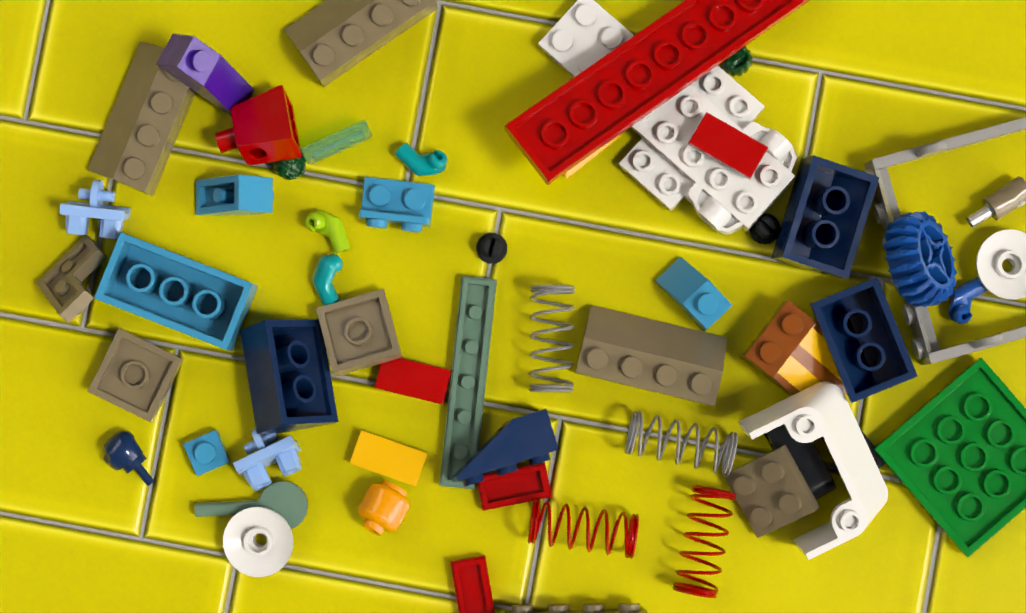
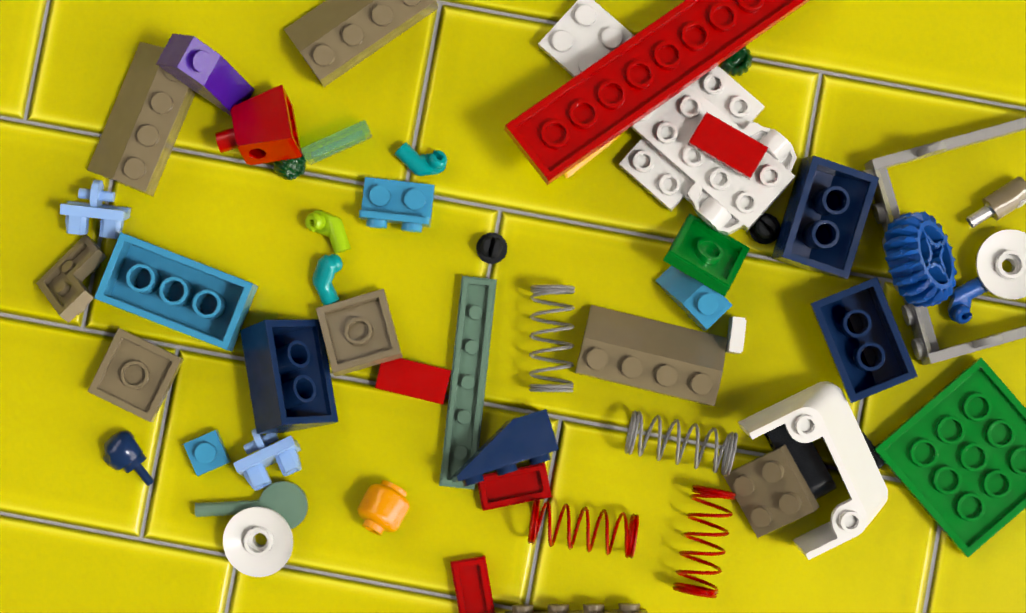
dark azure slope [196,175,274,216] -> none
yellow tile [350,430,428,486] -> none
dark orange slope [741,300,846,396] -> none
none -> green tile [663,213,750,297]
none -> white tile [725,316,747,354]

